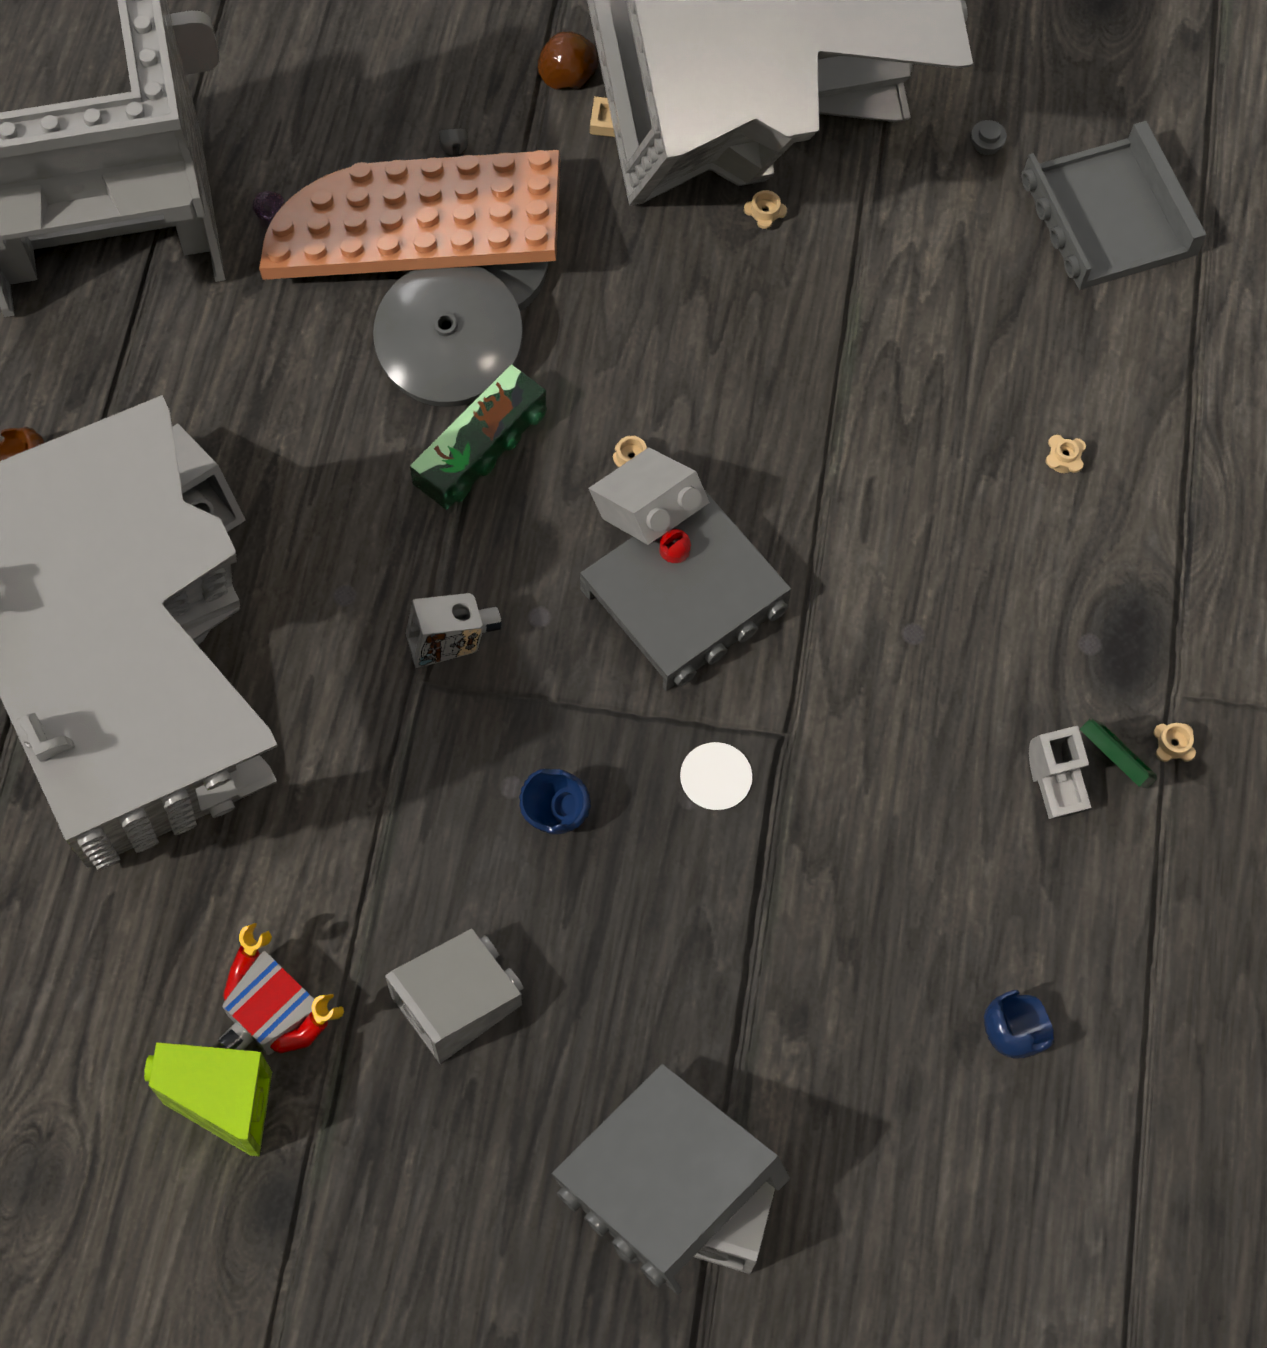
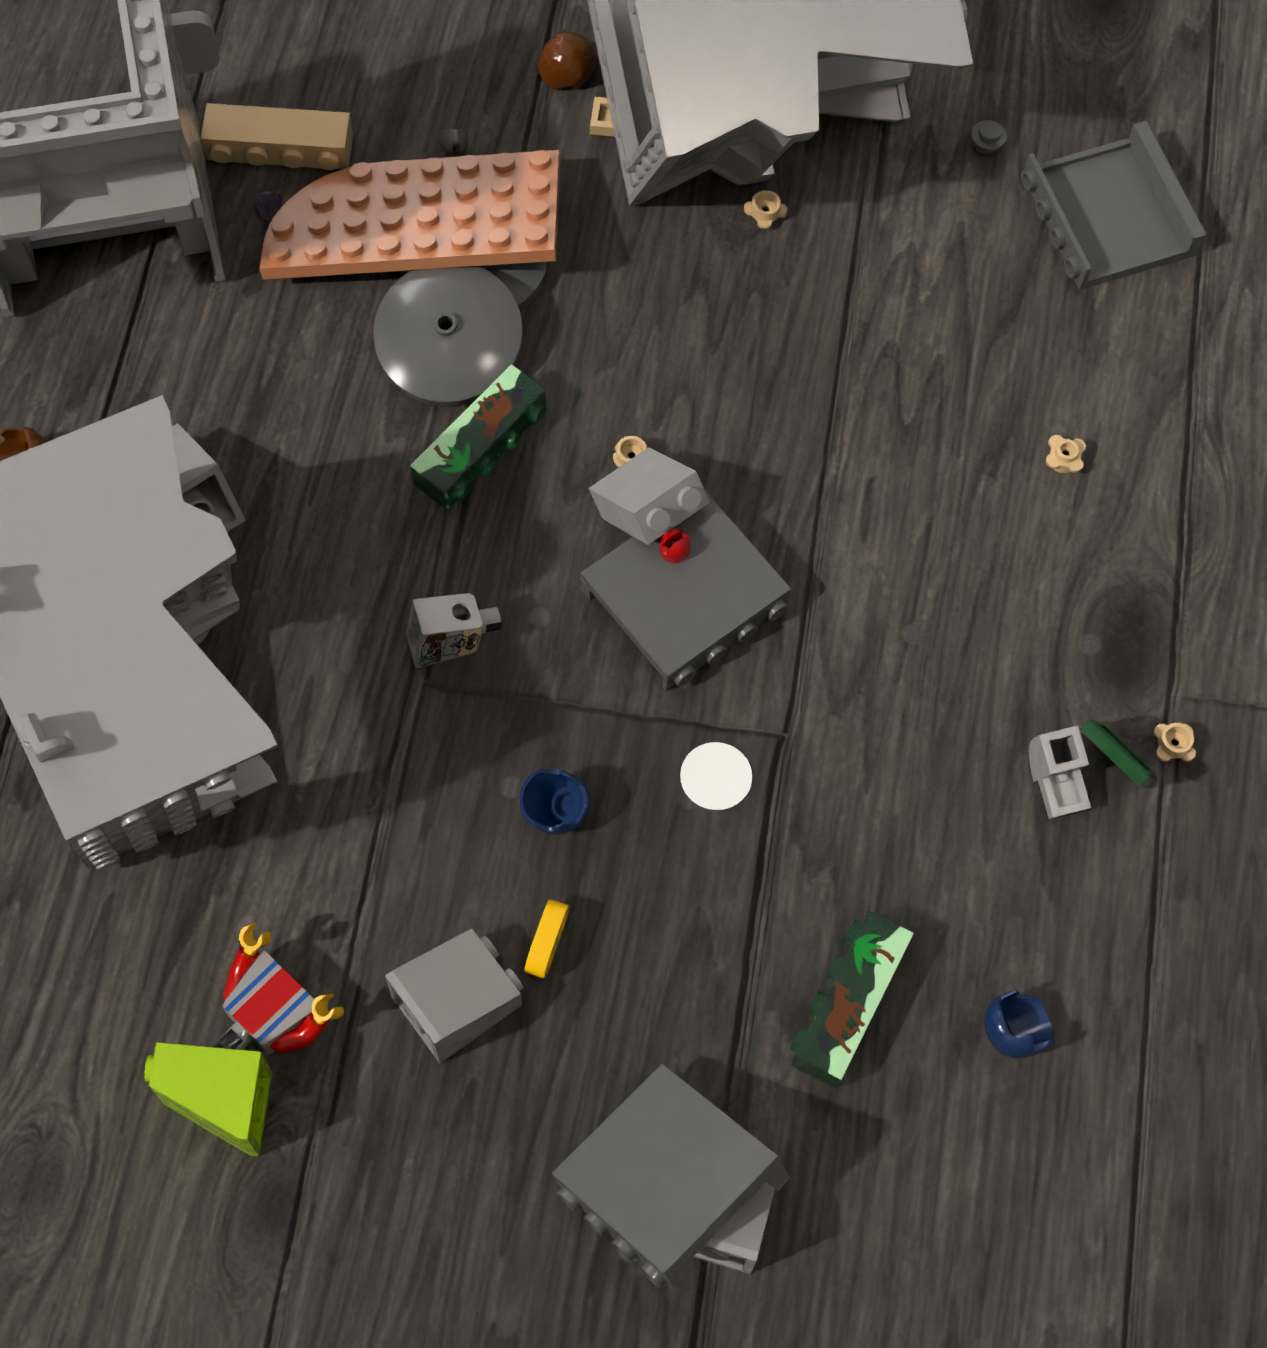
none -> tan brick [201,103,353,170]
none -> yellow beam [524,899,570,979]
none -> brick [789,910,914,1089]

